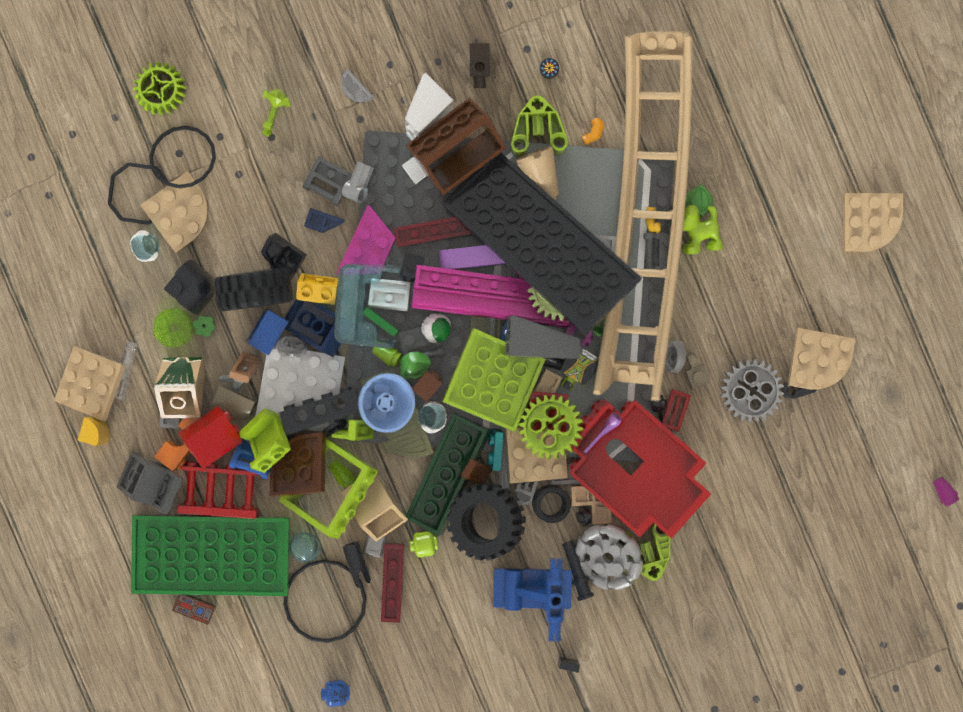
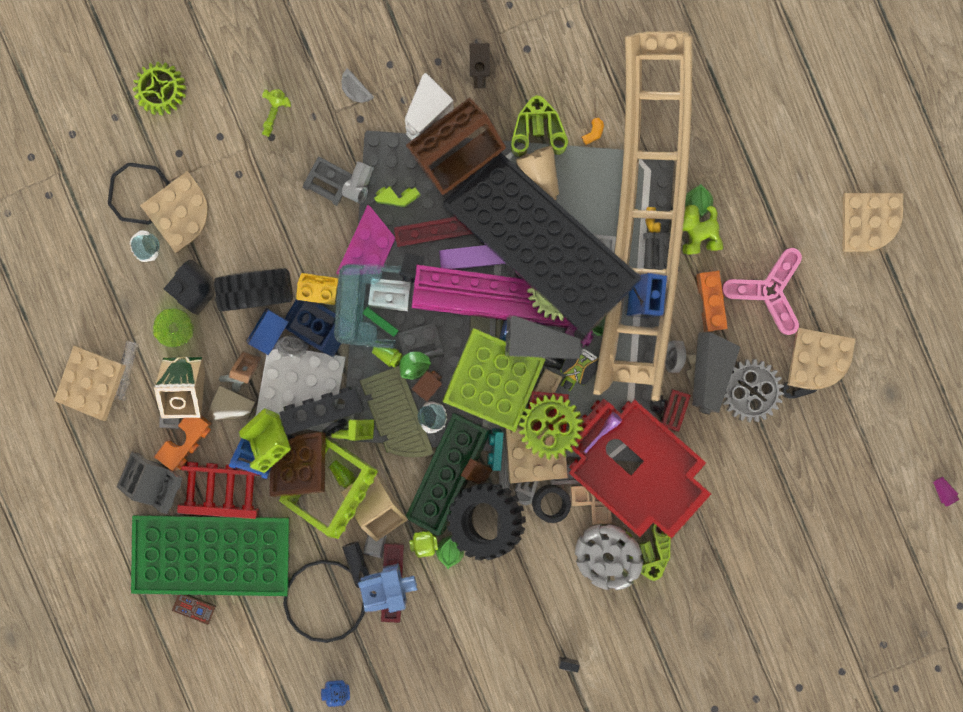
yellow brick [78,416,109,446] -> none
black piece [149,126,216,189] -> none
red brick [178,406,243,469] -> none
bright green plant [192,315,215,337] -> none
black slope [261,233,307,280] -> none
clear light blue hair [290,532,321,562] -> none
dark blue tile [304,208,345,233] -> none
light blue piece [358,373,415,433] -> none
white sticker [402,157,426,184] -> none
hair [421,313,451,343] -> none
blue plate [493,558,572,642] -> none
tile [540,58,559,79] -> none
black pin [562,540,594,601] -> none
black plate [576,507,592,526] -> none
none -> medium blue piece [358,563,418,612]
none -> lime slope [374,186,420,207]
none -> bright green hat [436,535,465,569]
none -> blue brick [627,273,667,318]
none -> dark grey slope [692,332,740,415]
none -> orange arch [696,271,728,332]
none -> bright pink piece [722,248,802,335]

